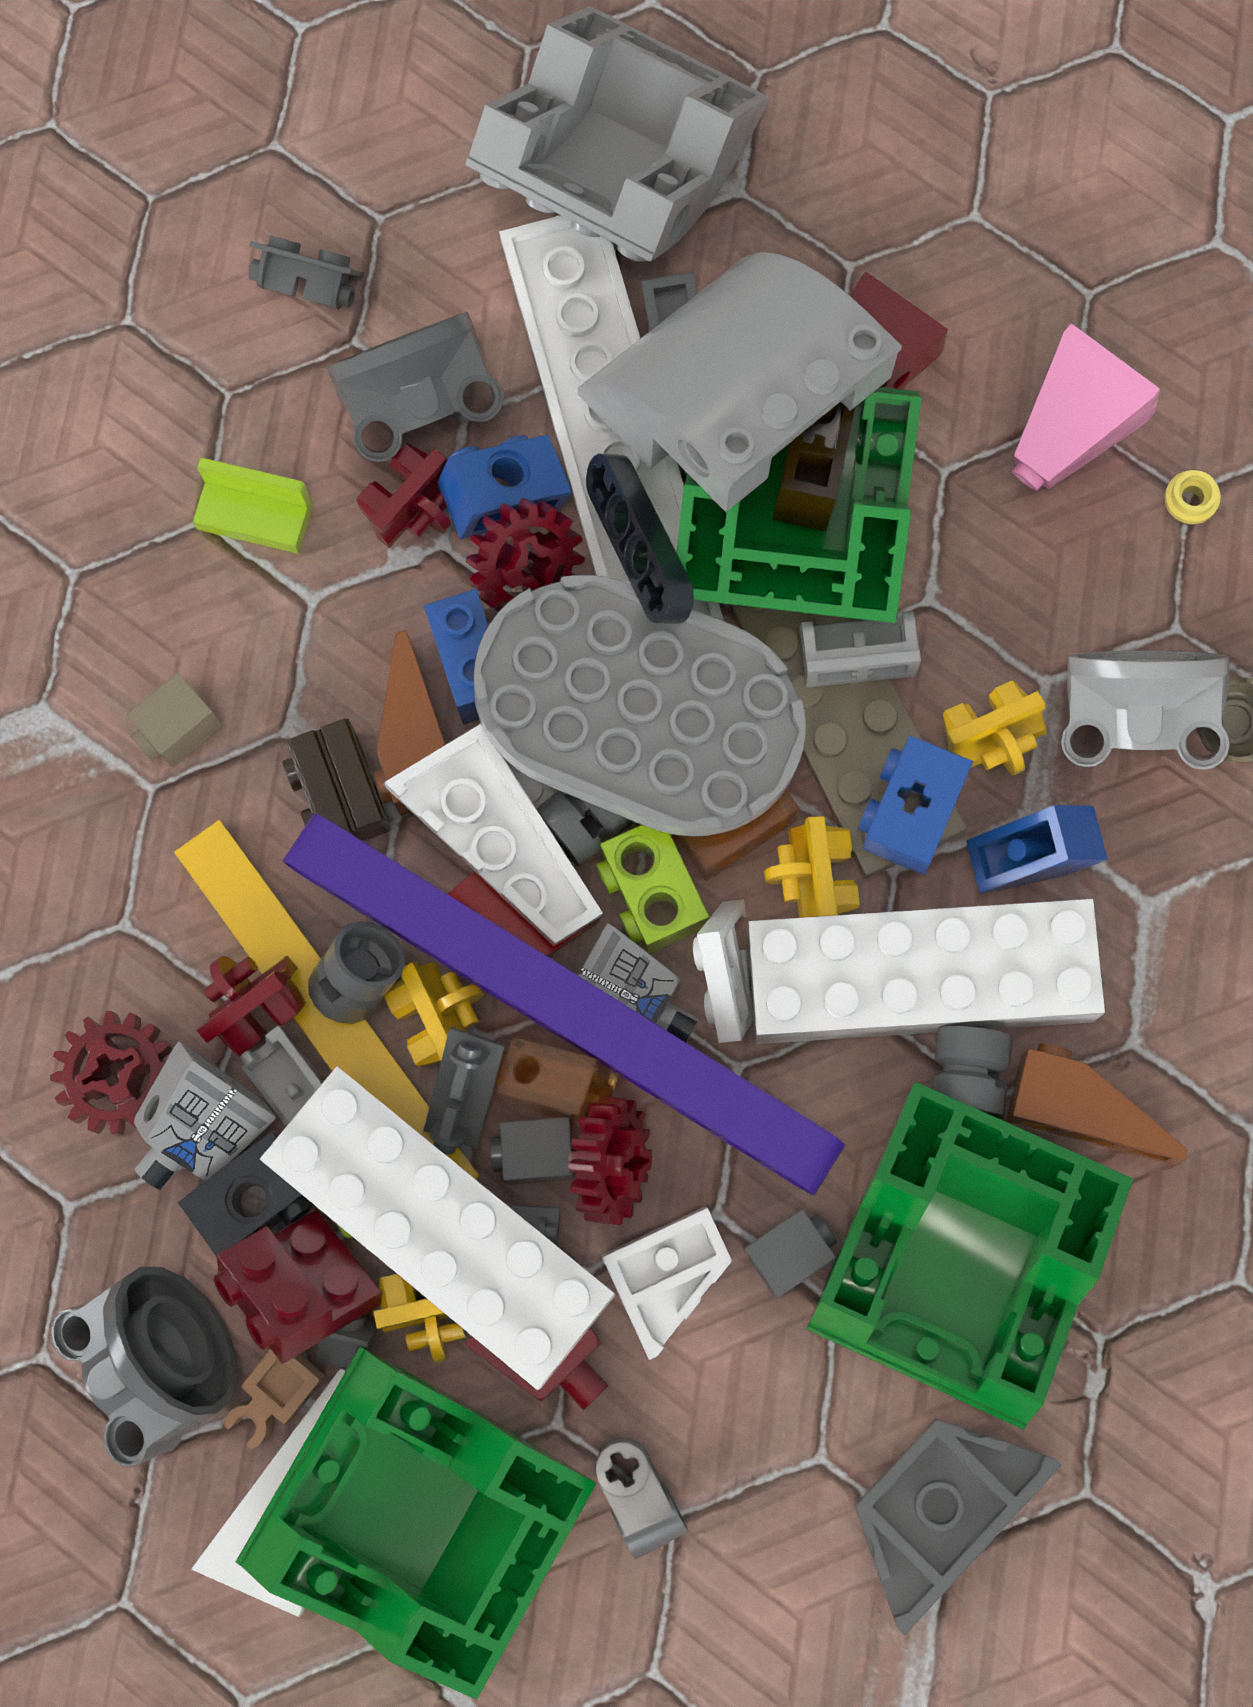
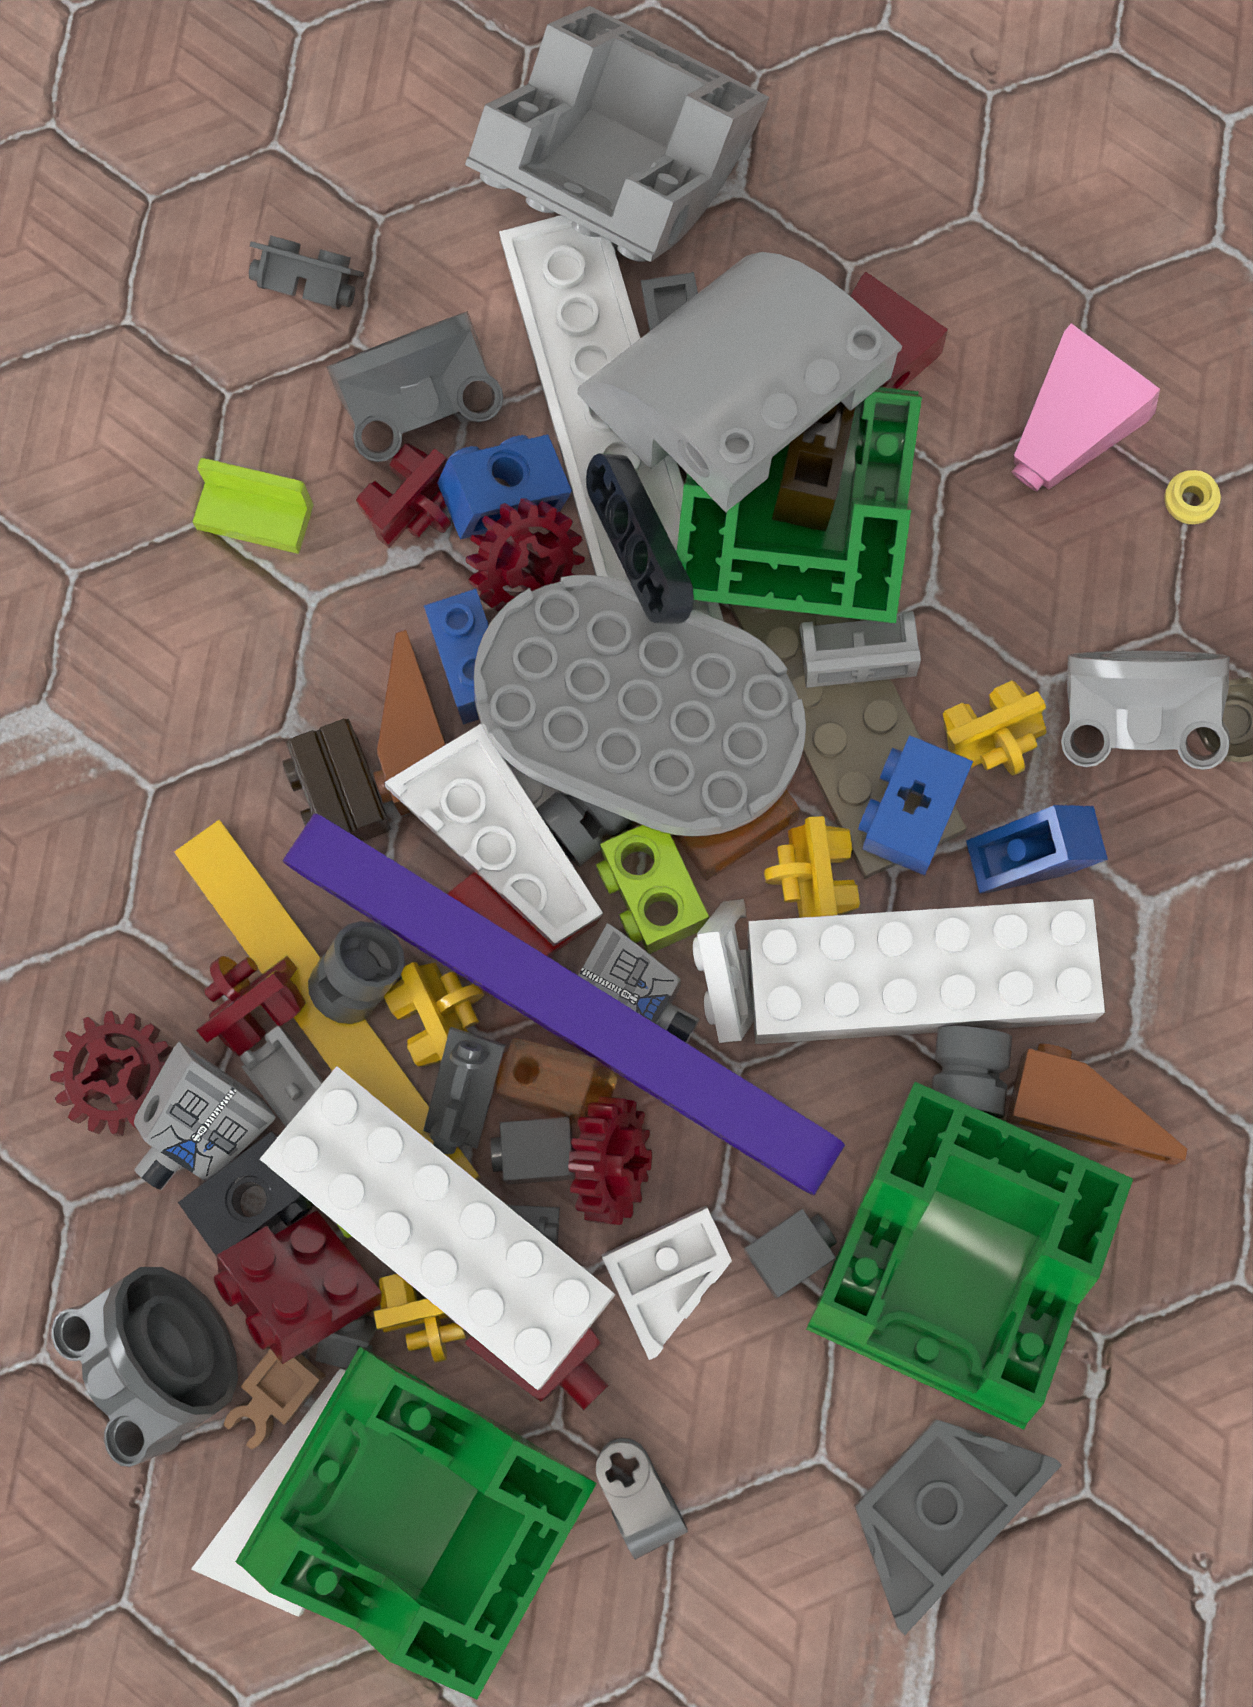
dark tan brick [126,672,223,768] -> none

